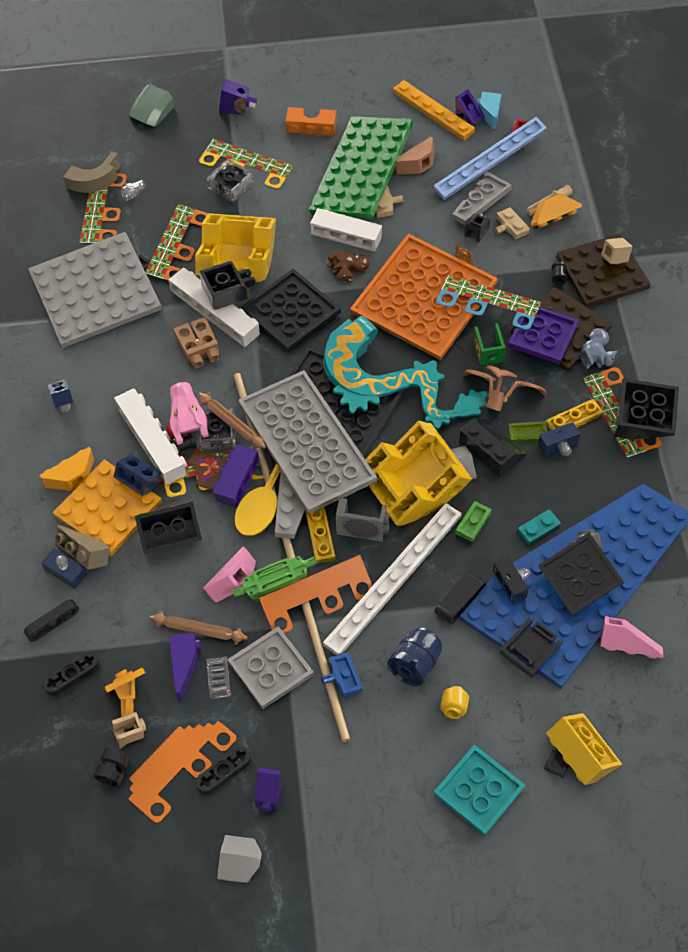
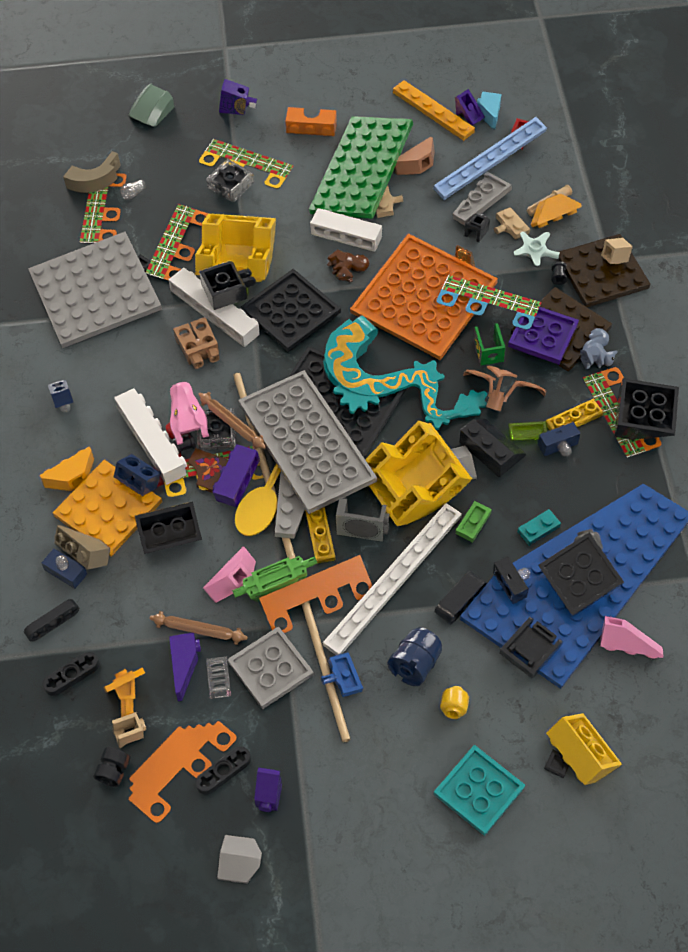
none -> light aqua animal [514,232,560,267]

